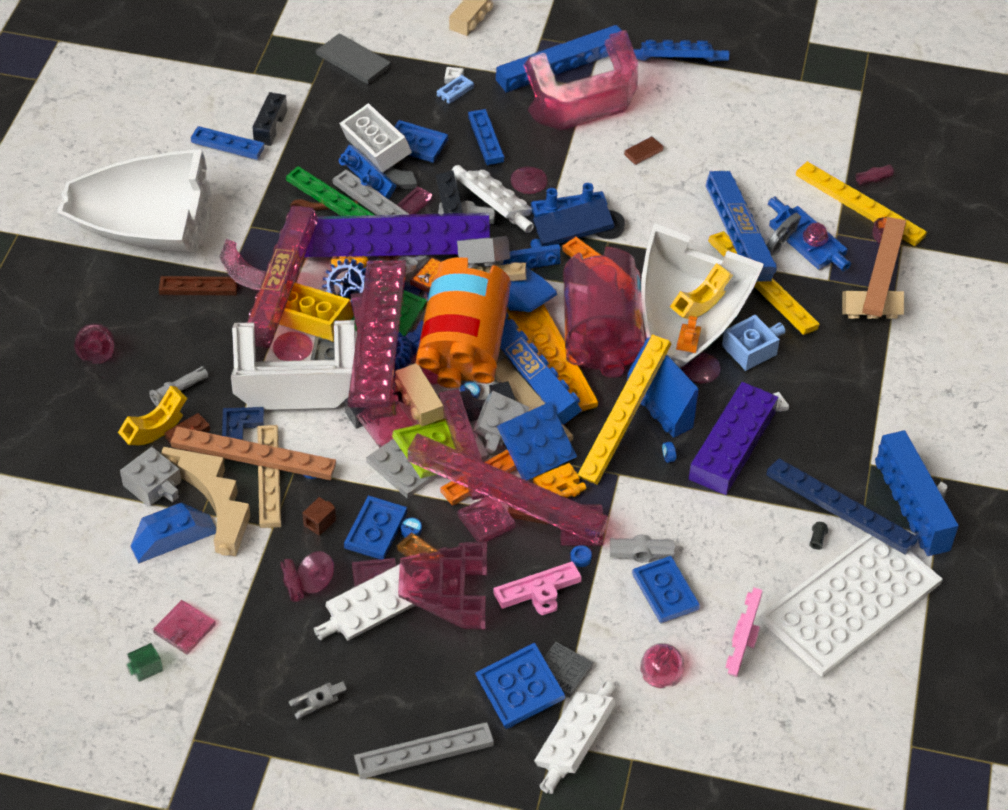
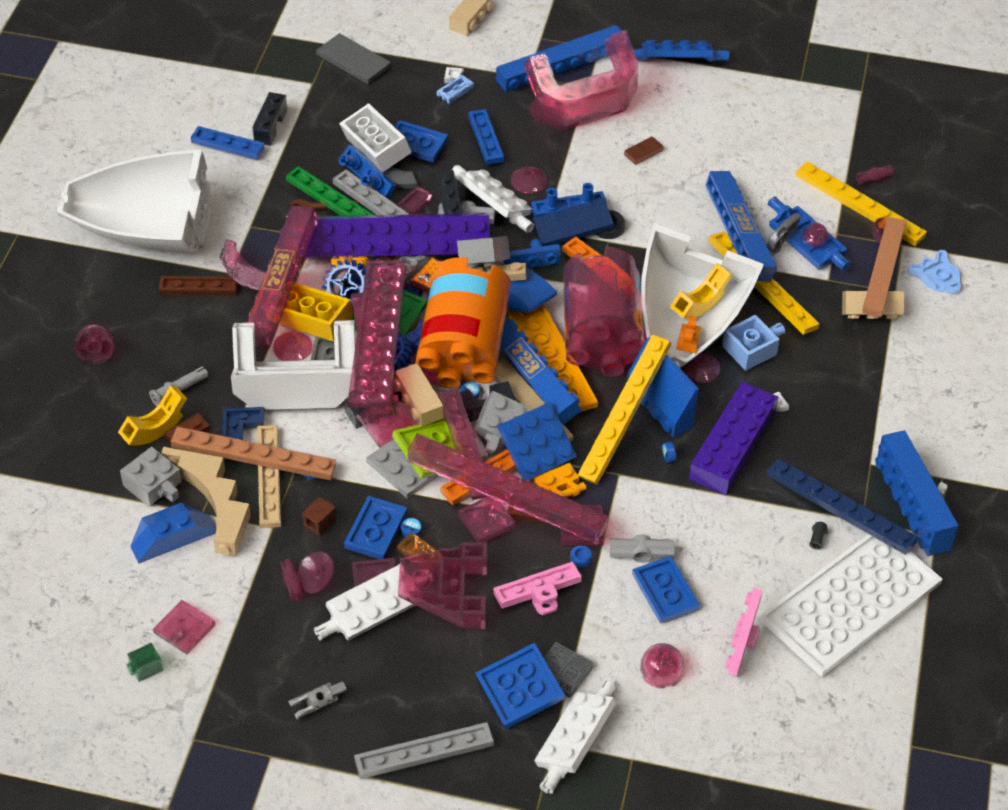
none -> light blue tile [908,250,961,294]

